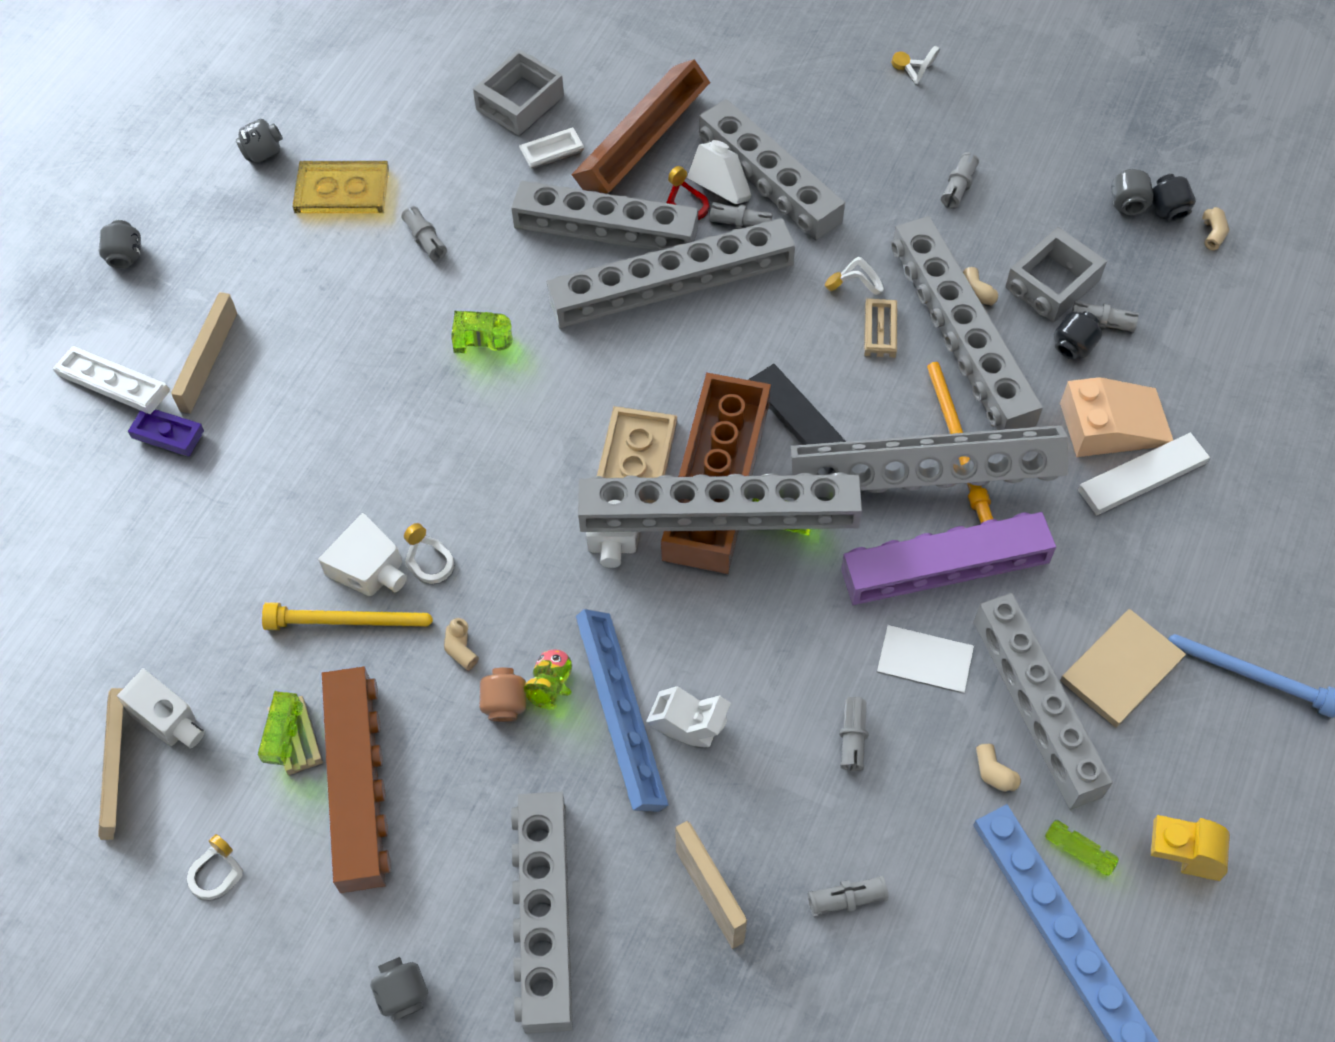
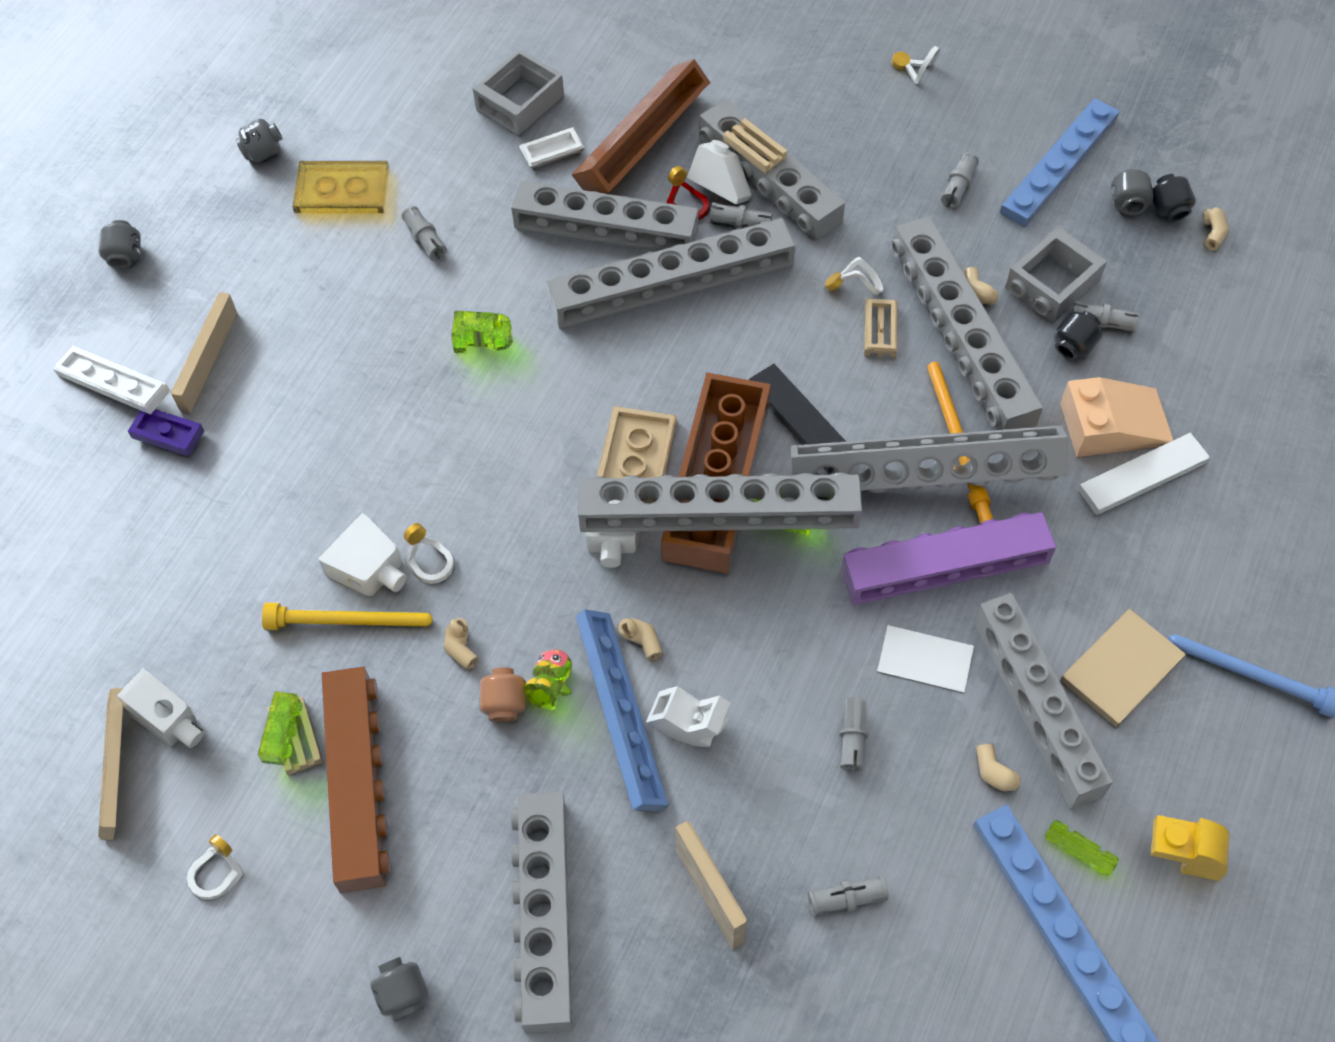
none -> tan arm [618,618,664,661]
none -> tan tile [723,118,787,174]
none -> medium blue plate [1000,98,1120,227]

